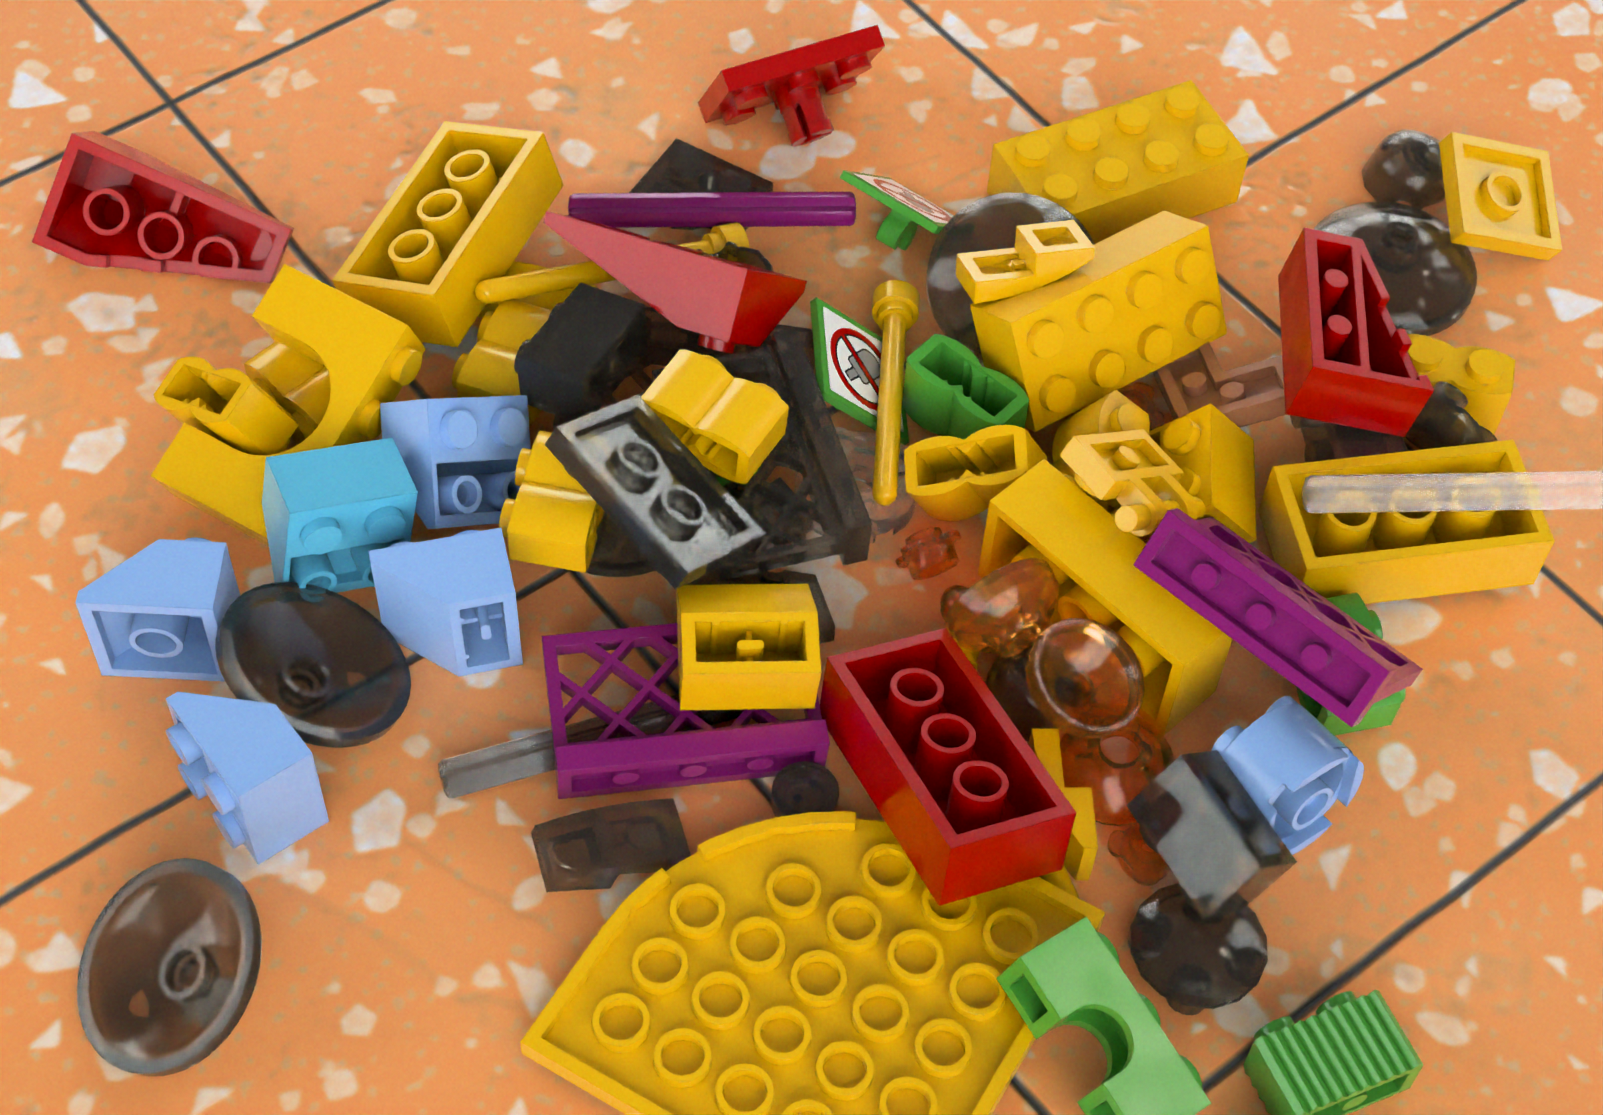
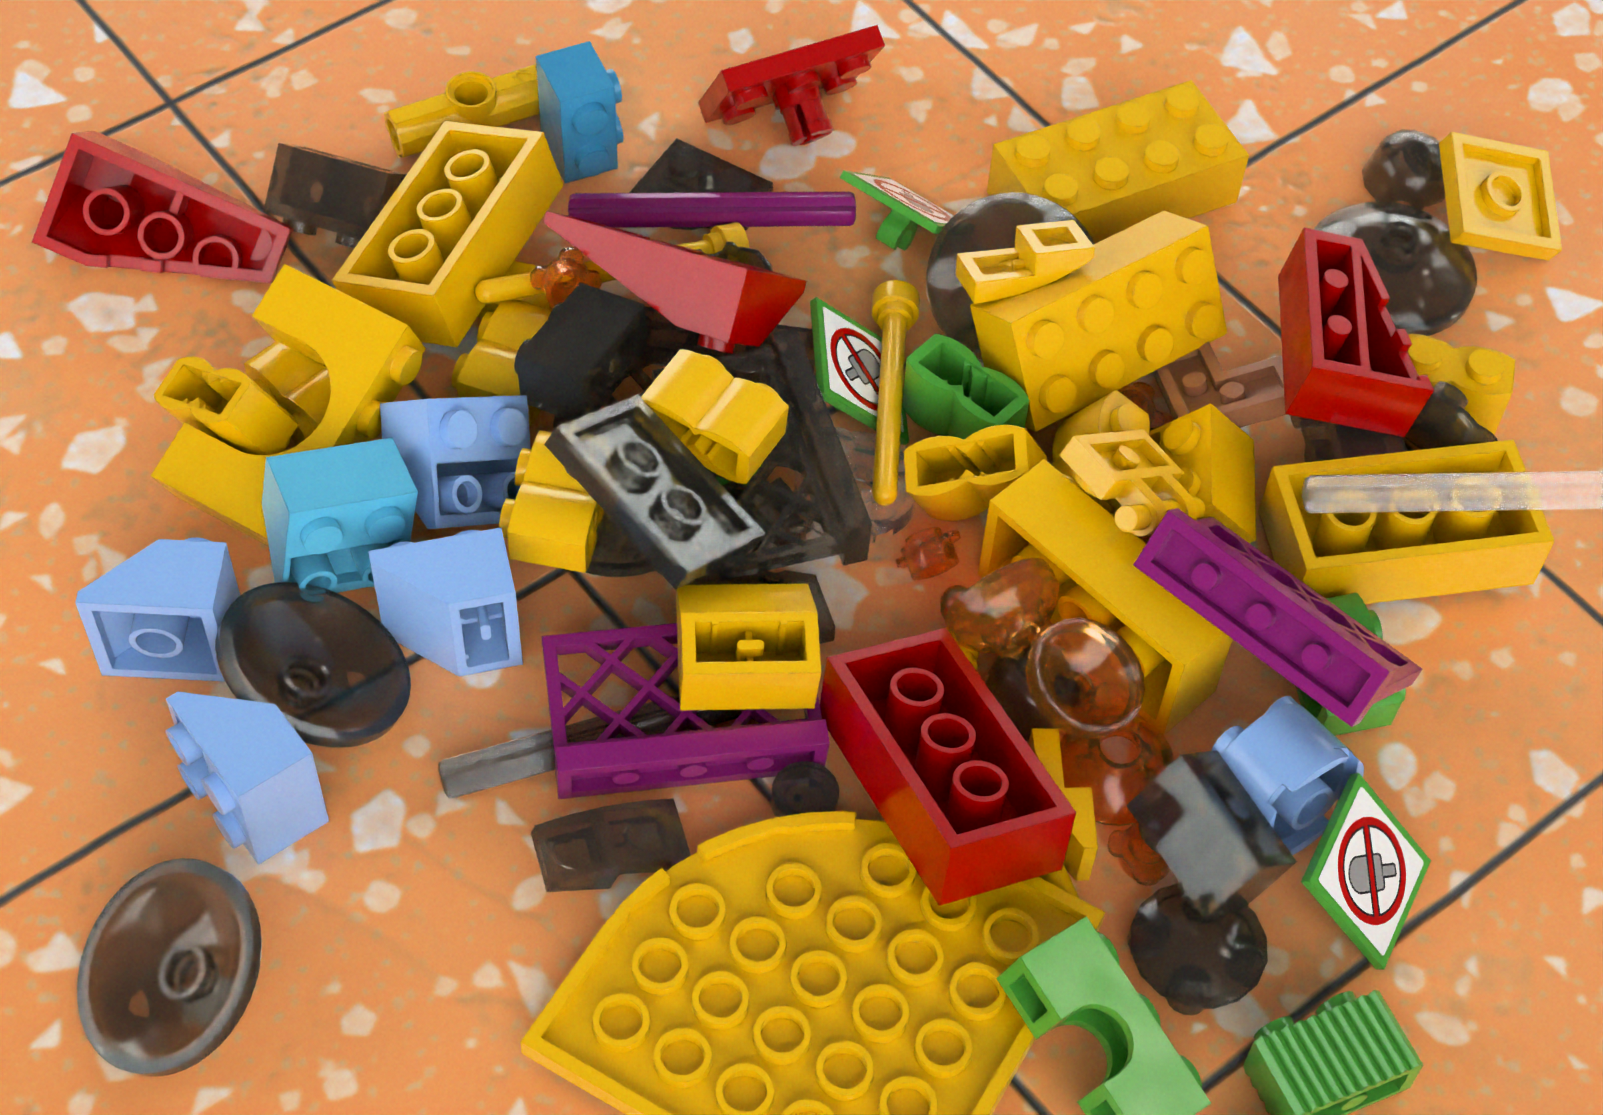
none -> clear smoke brick [263,143,407,248]
none -> yellow piece [384,64,540,158]
none -> clear orange plate [530,247,602,312]
none -> dark azure brick [536,41,623,184]
none -> piece [1301,773,1431,969]

